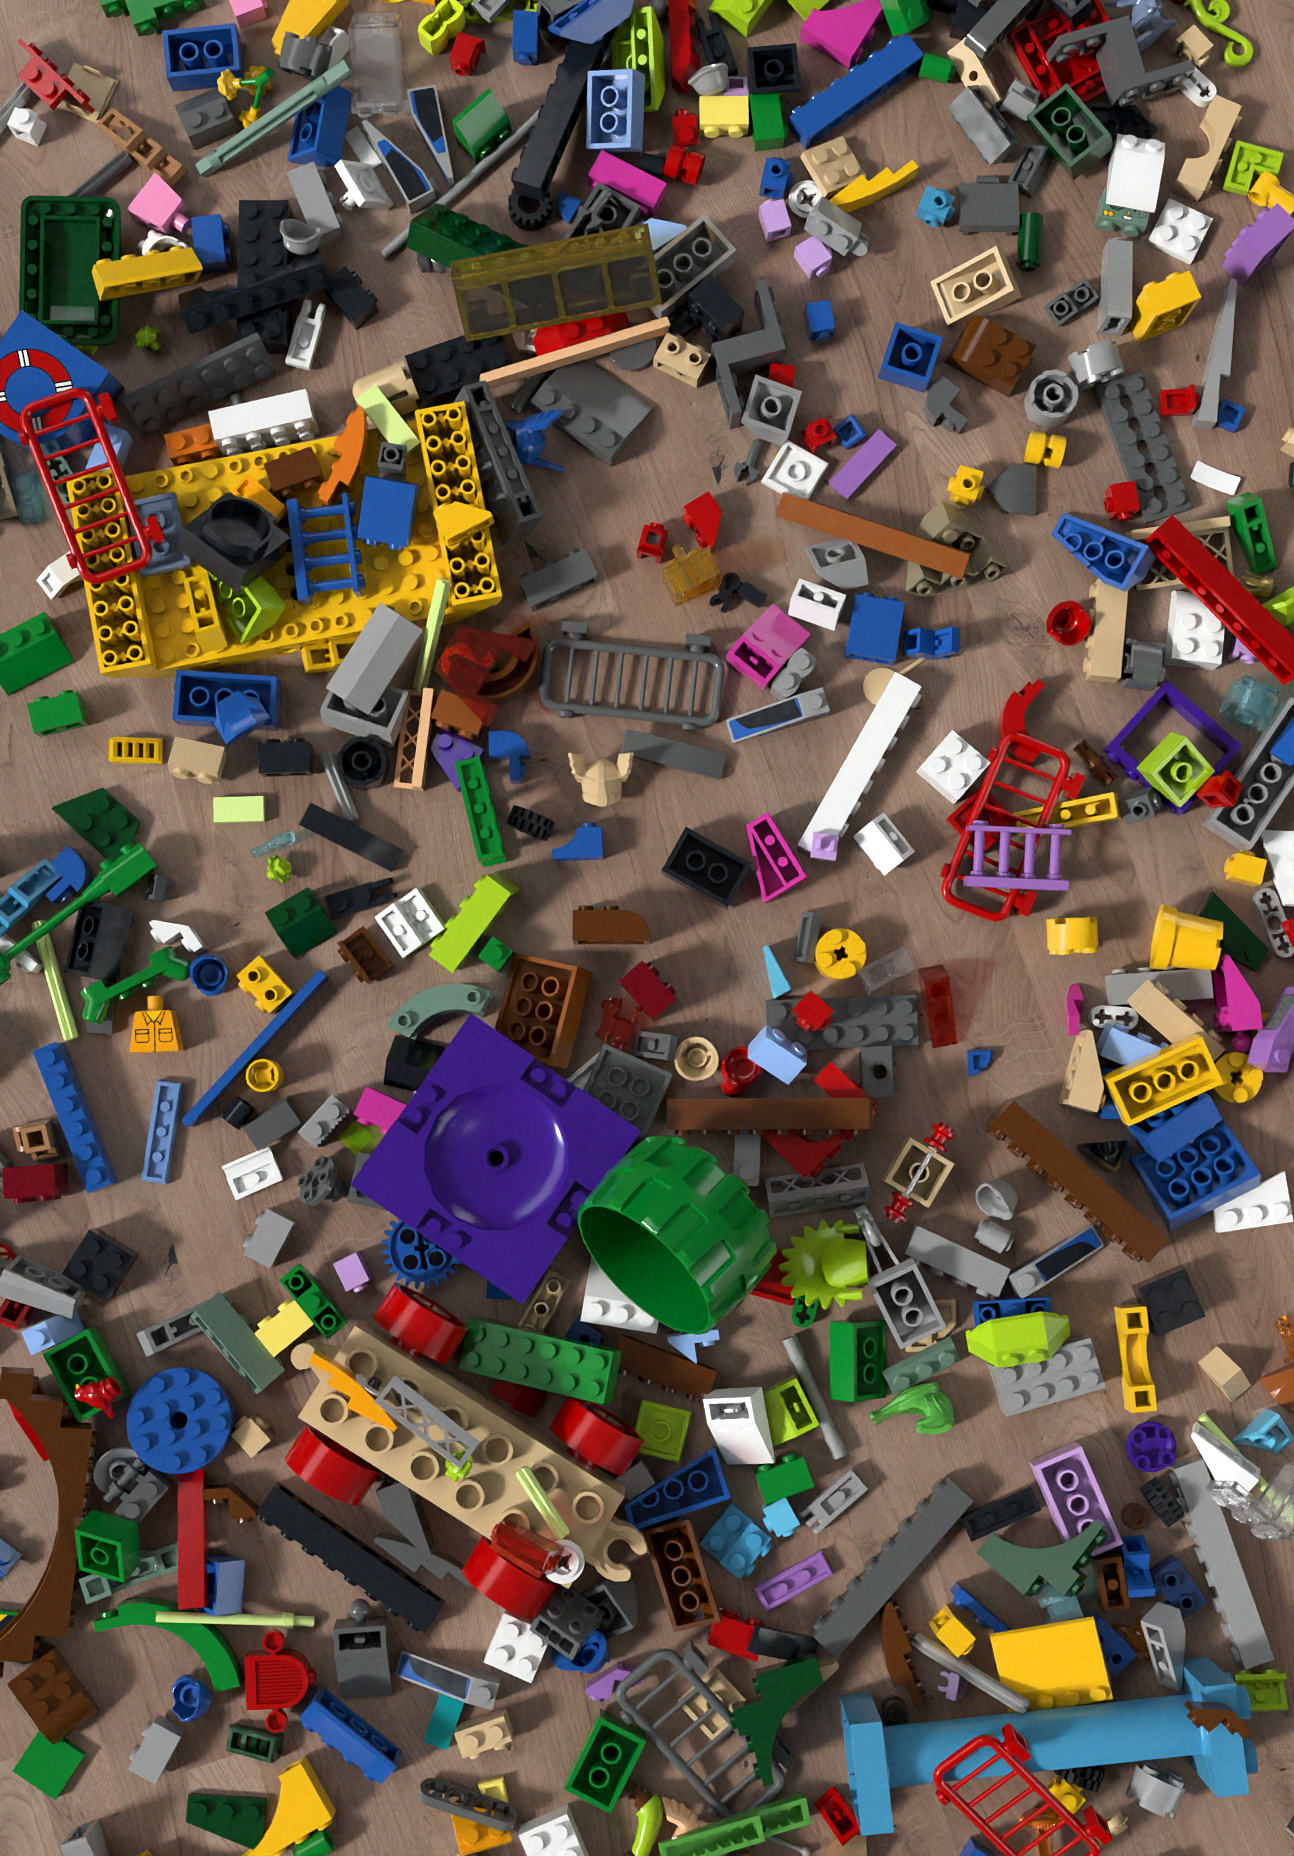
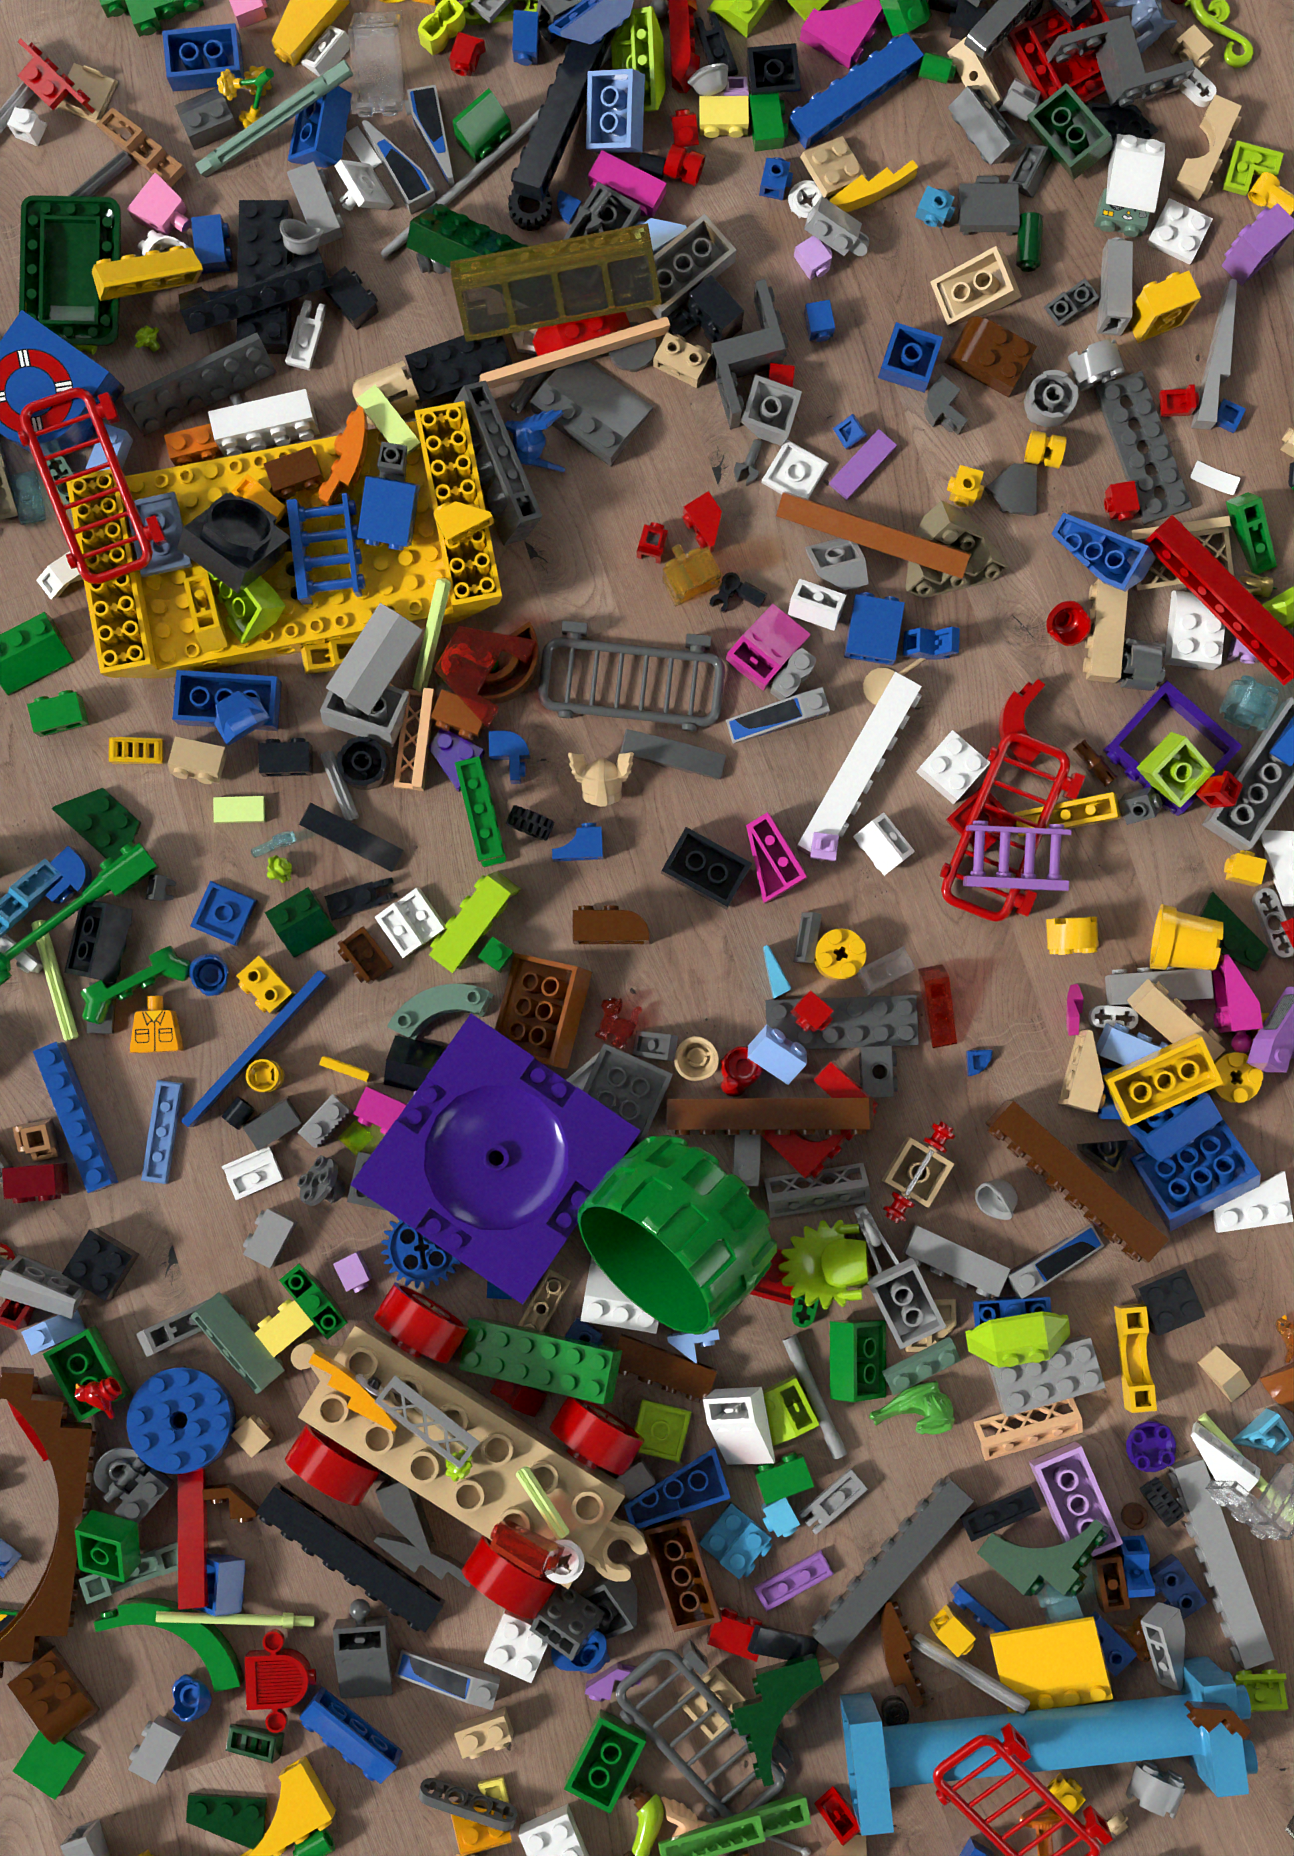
white slope [149,920,207,954] -> none
dark grey brick [278,31,333,81] -> none
teal tile [423,1693,464,1750] -> none
dark grey brick [518,548,599,612] -> none
dark red brick [620,961,677,1021] -> none
lavender brick [758,199,791,243] -> none
red window [800,418,837,455] -> none
lavender tile [938,1670,968,1701] -> none
light grey brick [974,1220,1014,1254] -> none
black tyre [1054,1765,1106,1792] -> none
none -> blue tile [190,881,257,946]
none -> yellow tile [319,1056,373,1082]
none -> light nougat fence [974,1398,1083,1461]

